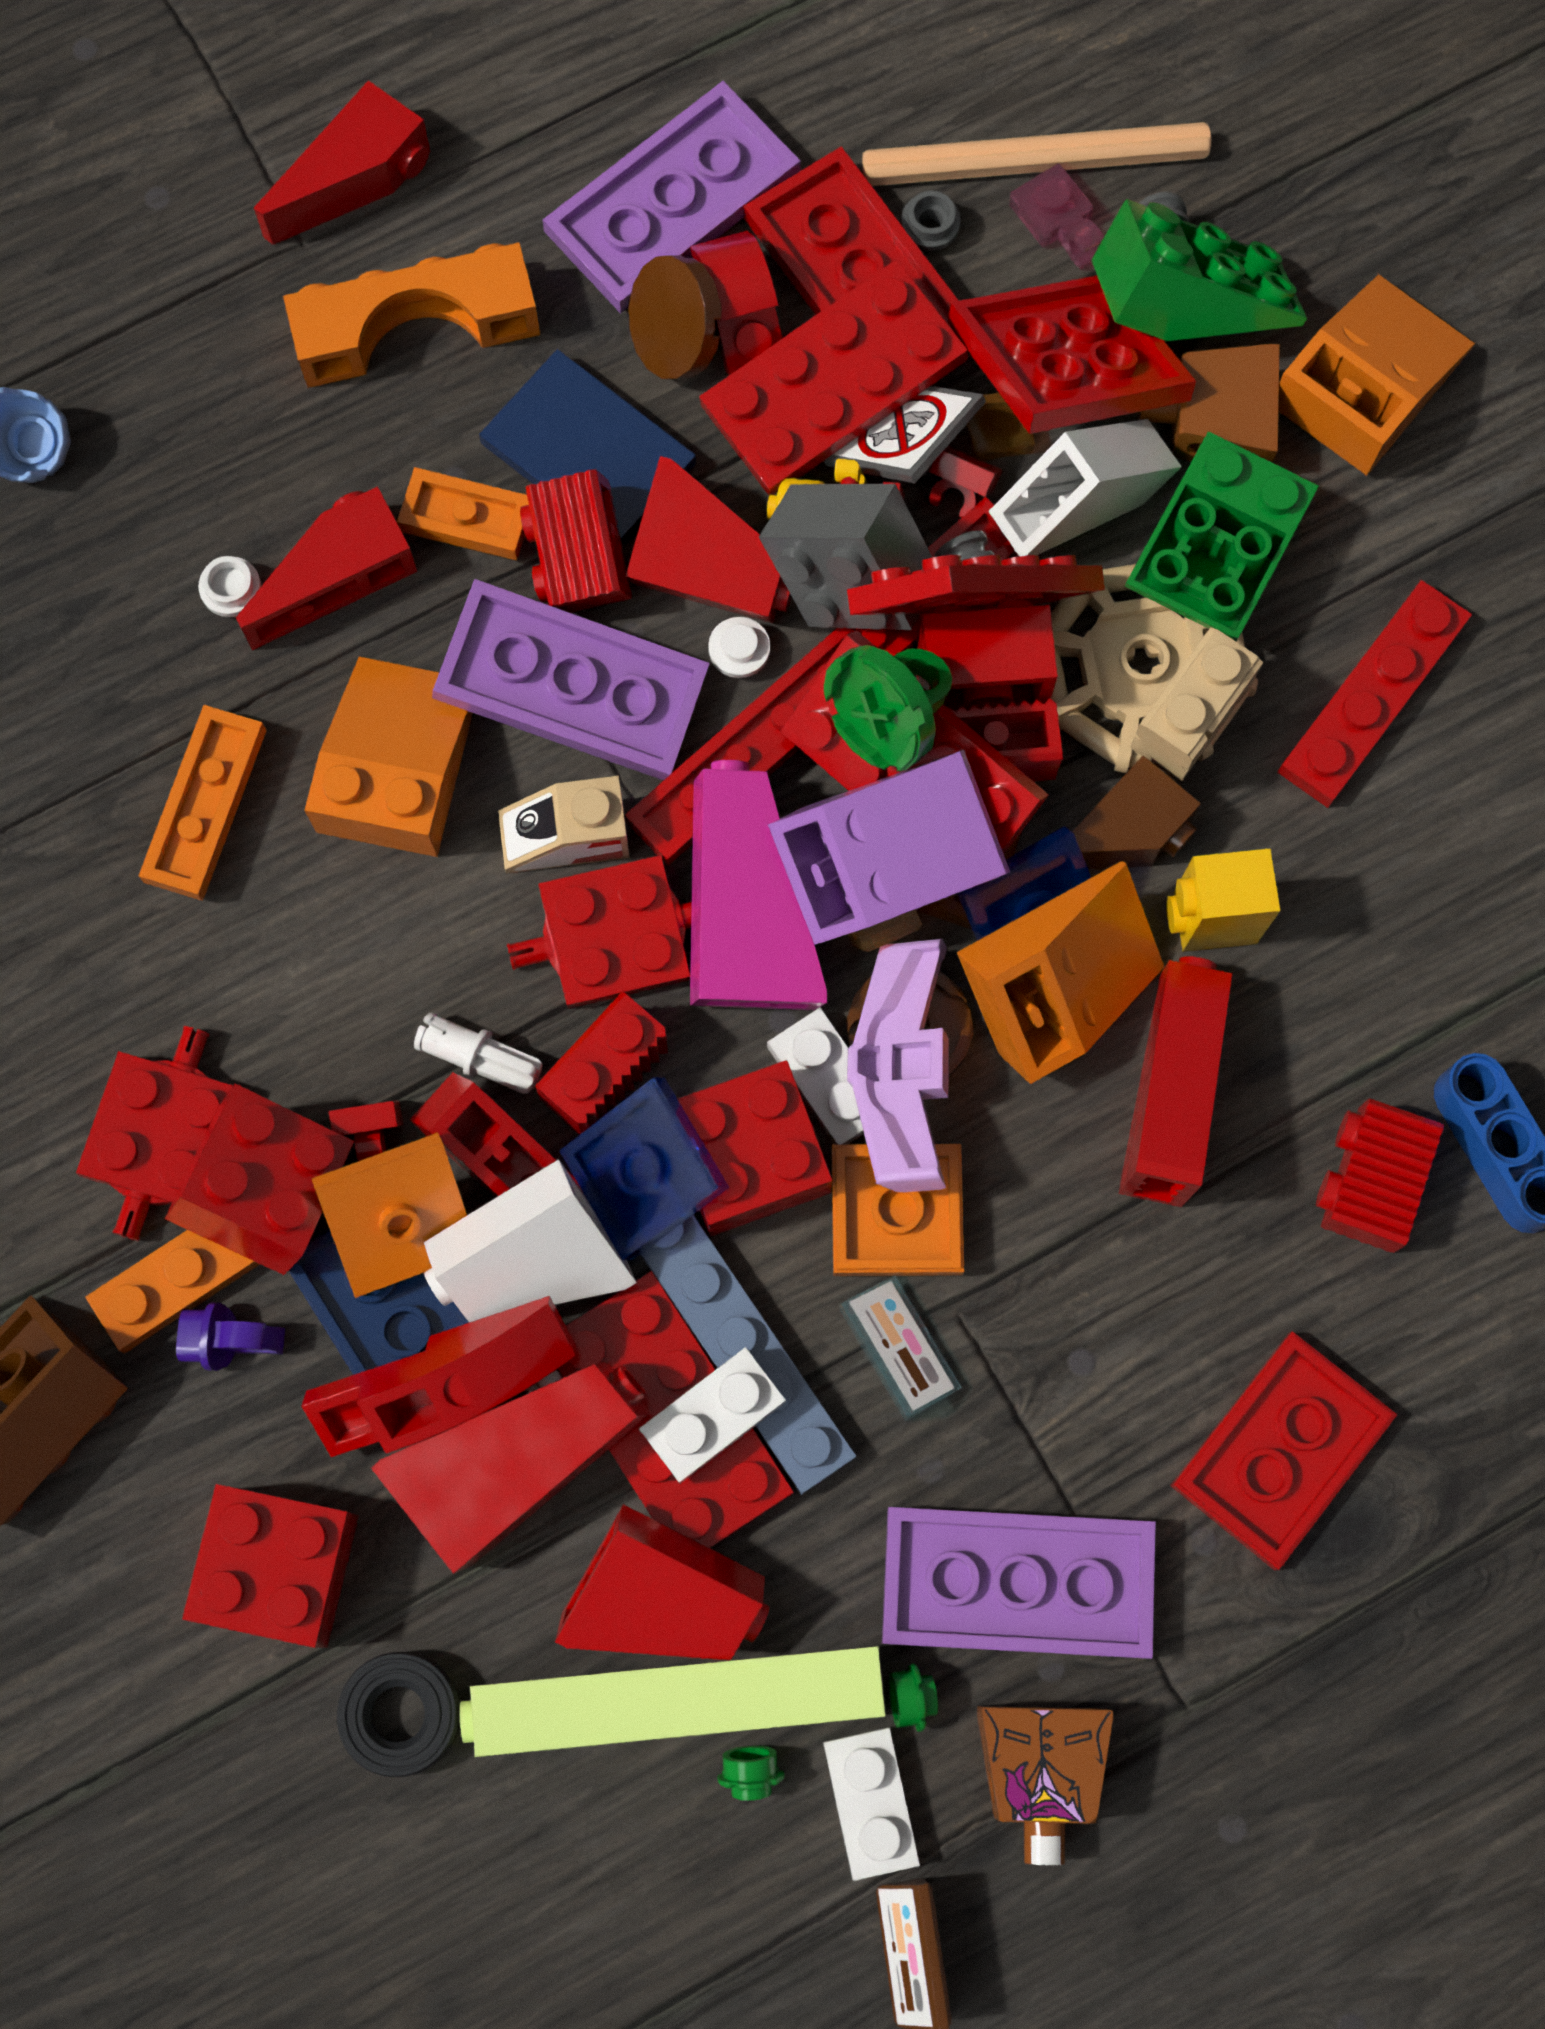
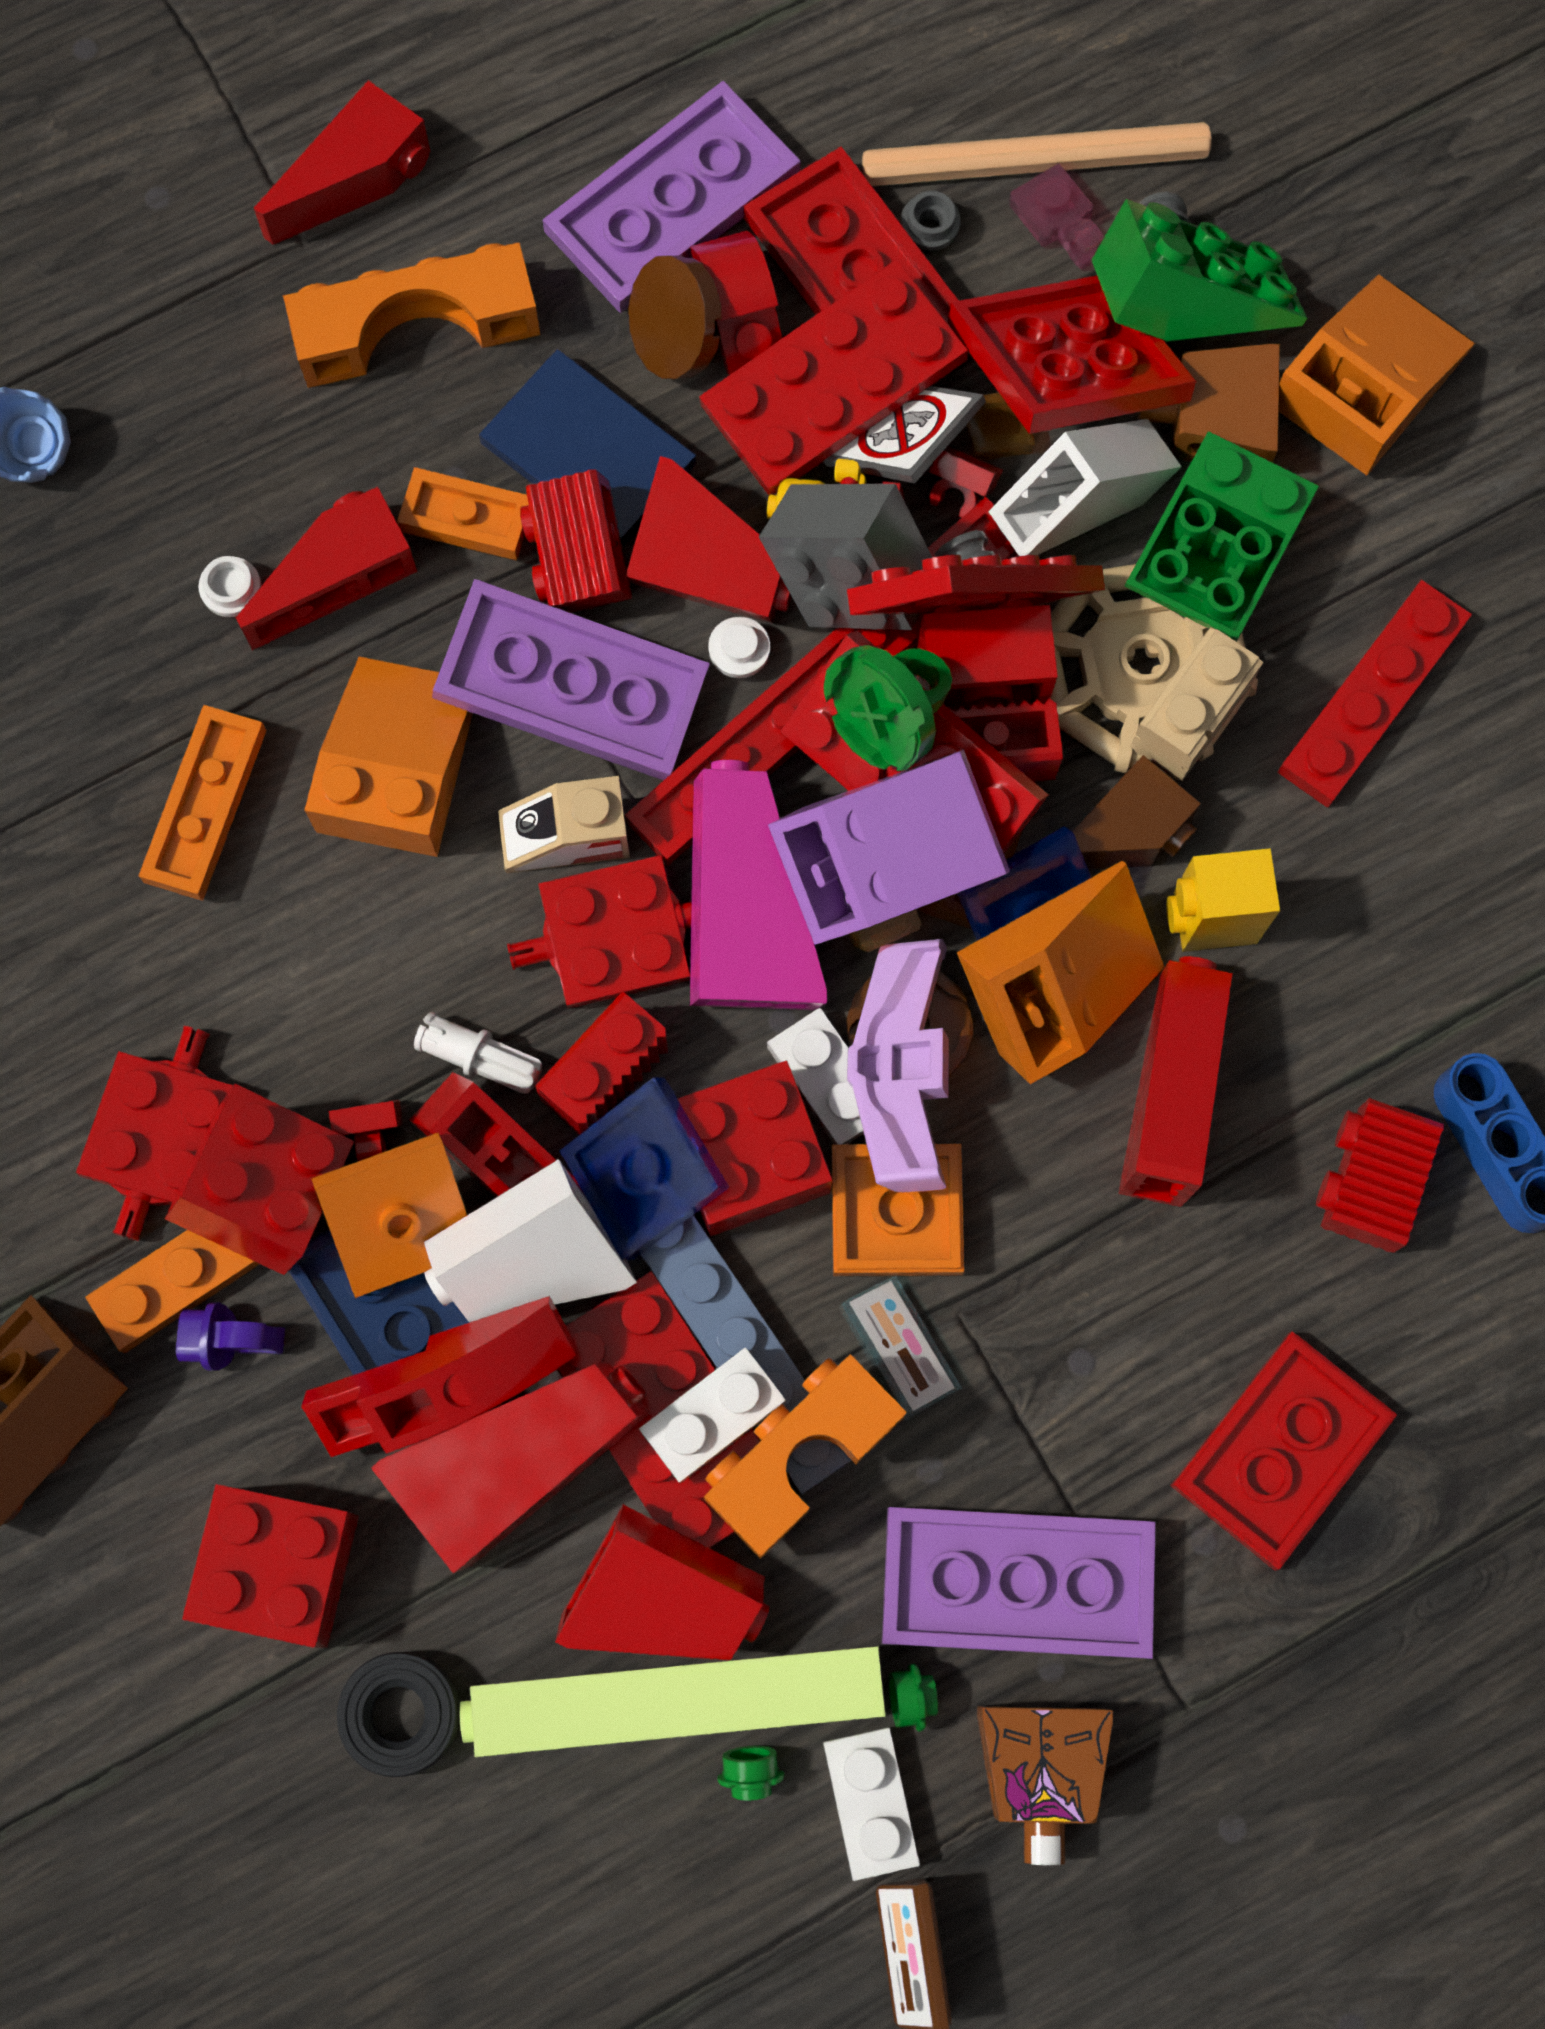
none -> orange arch [704,1354,907,1559]

